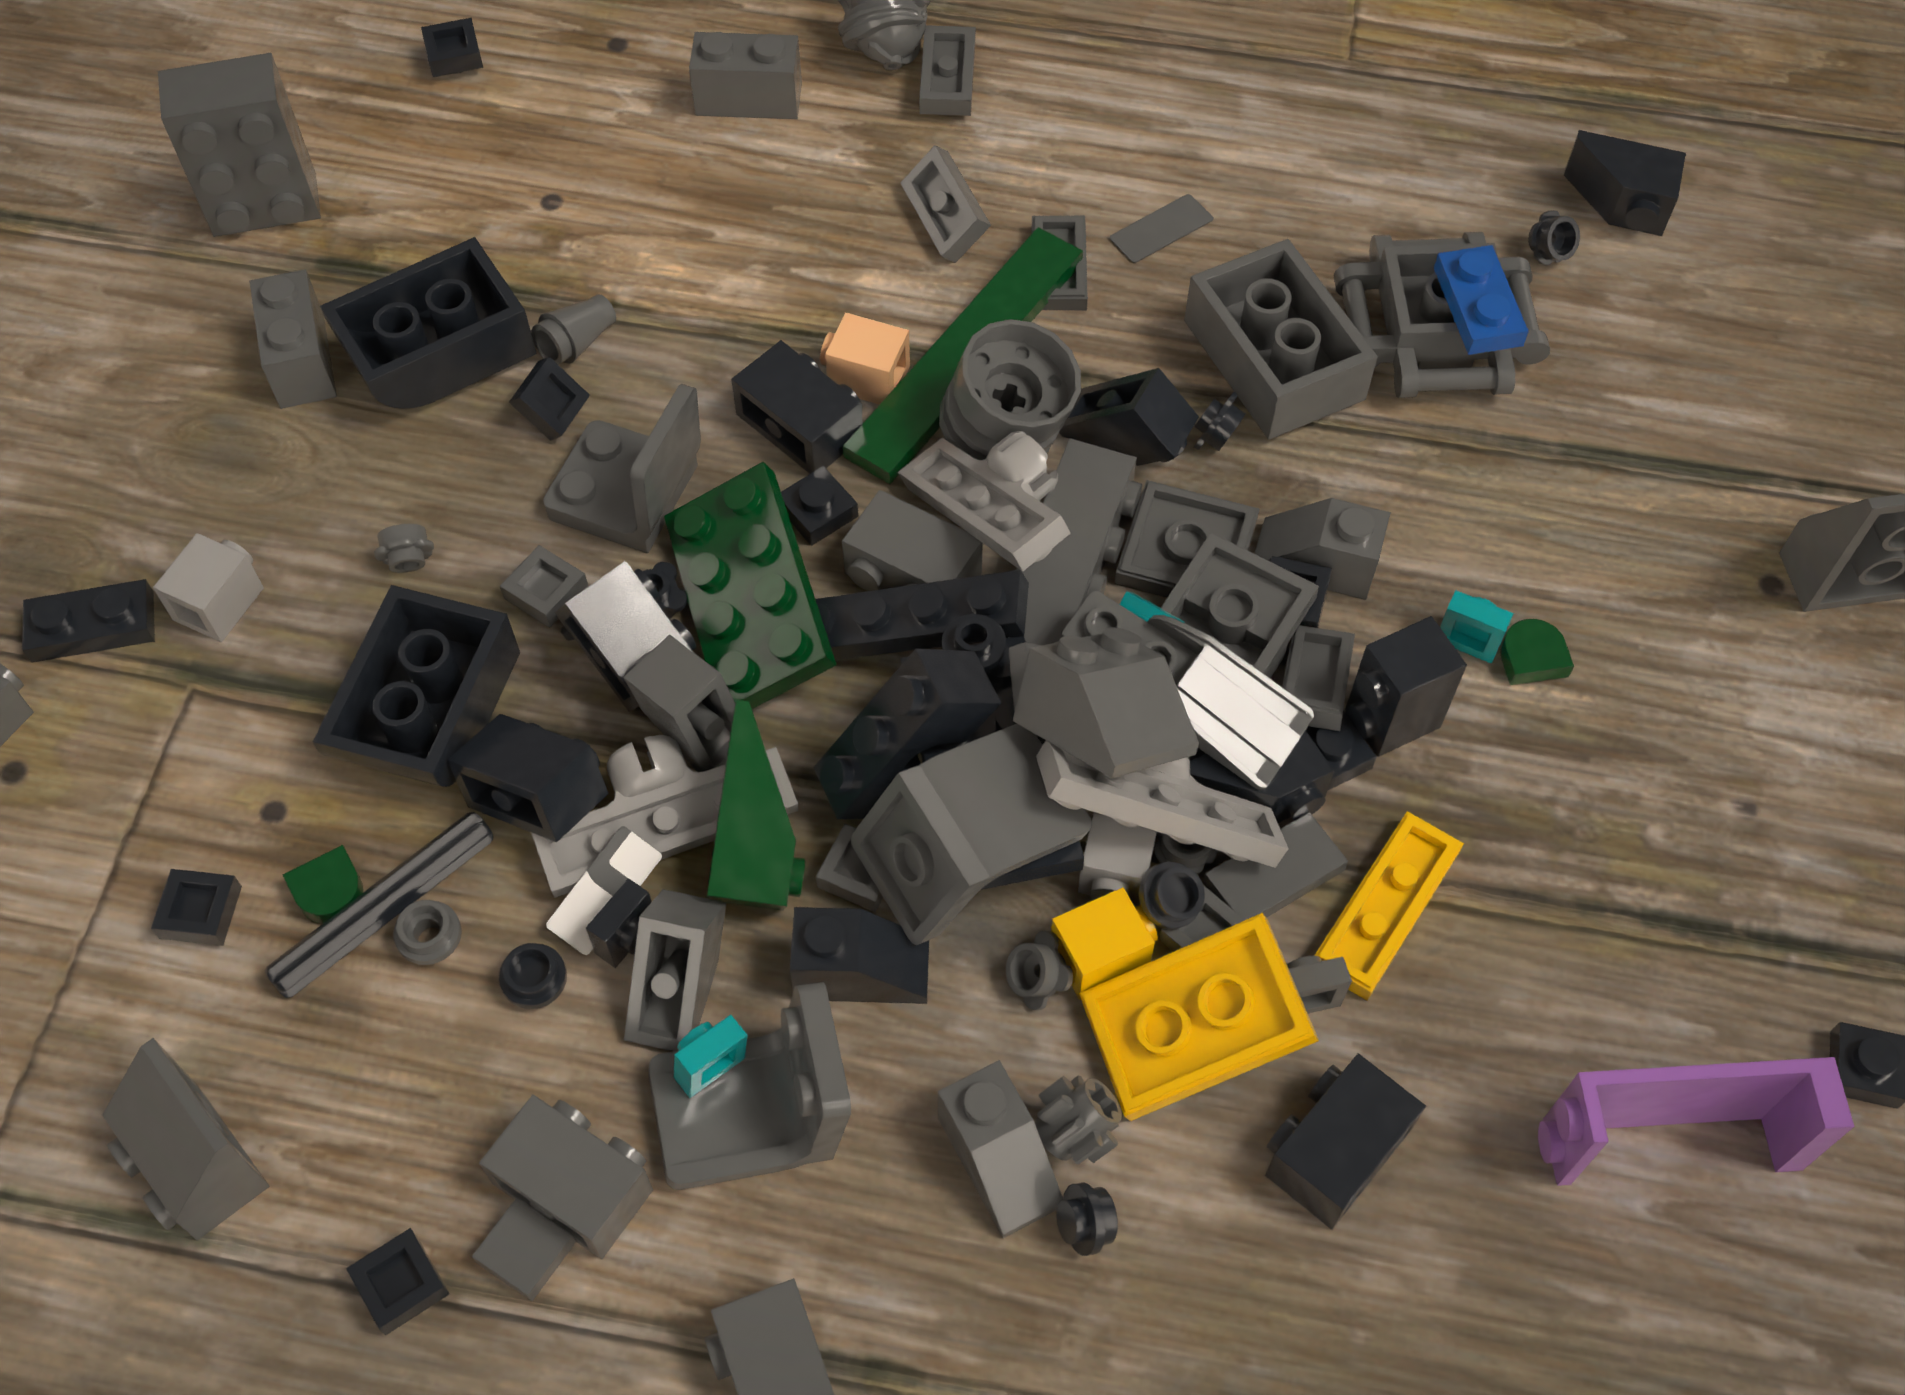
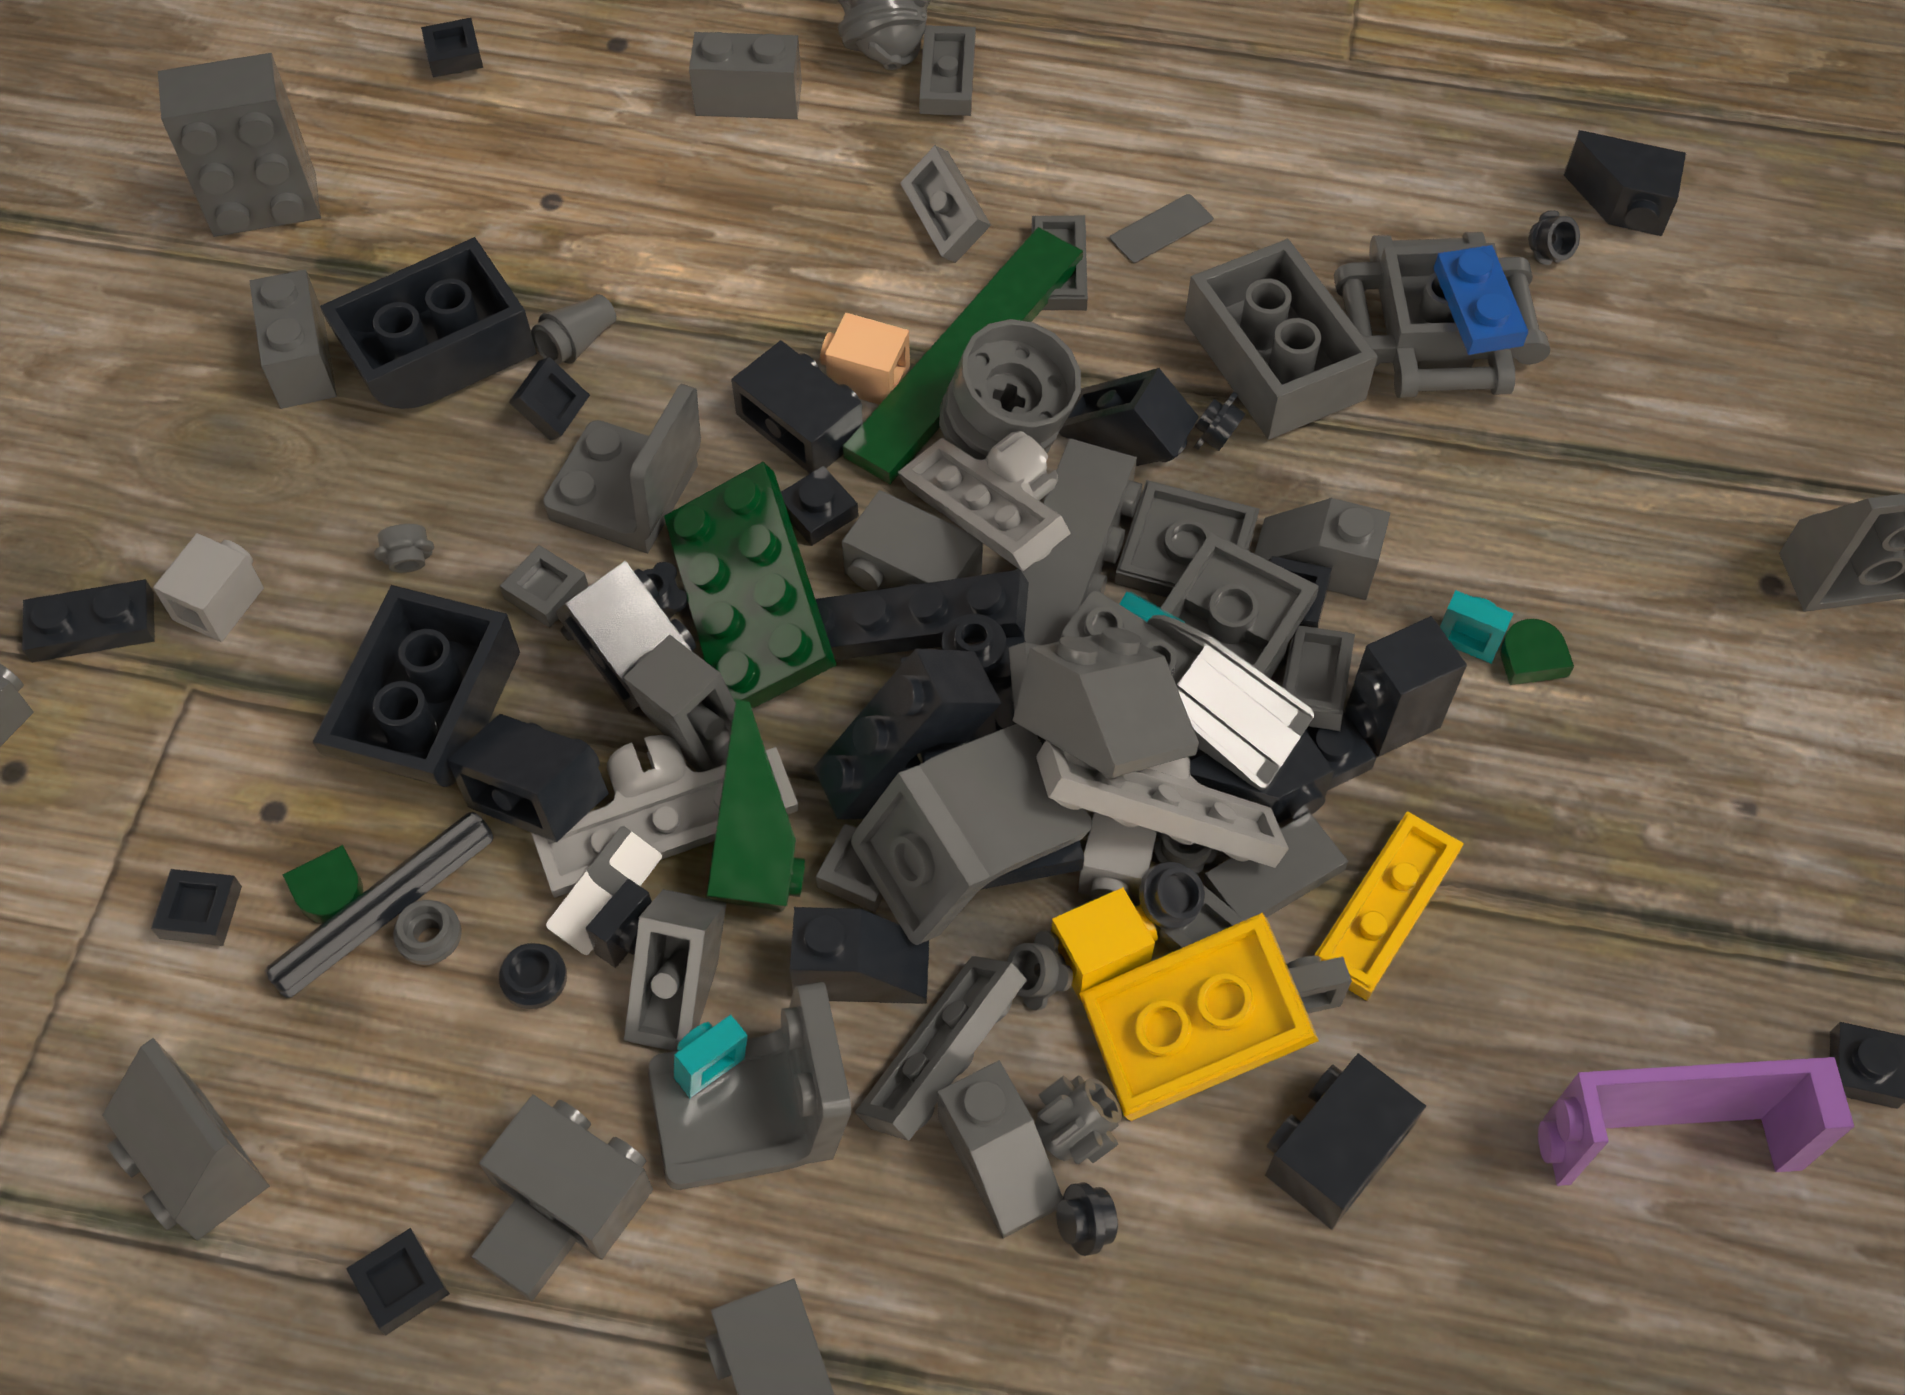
none -> dark grey plate [855,956,1027,1141]

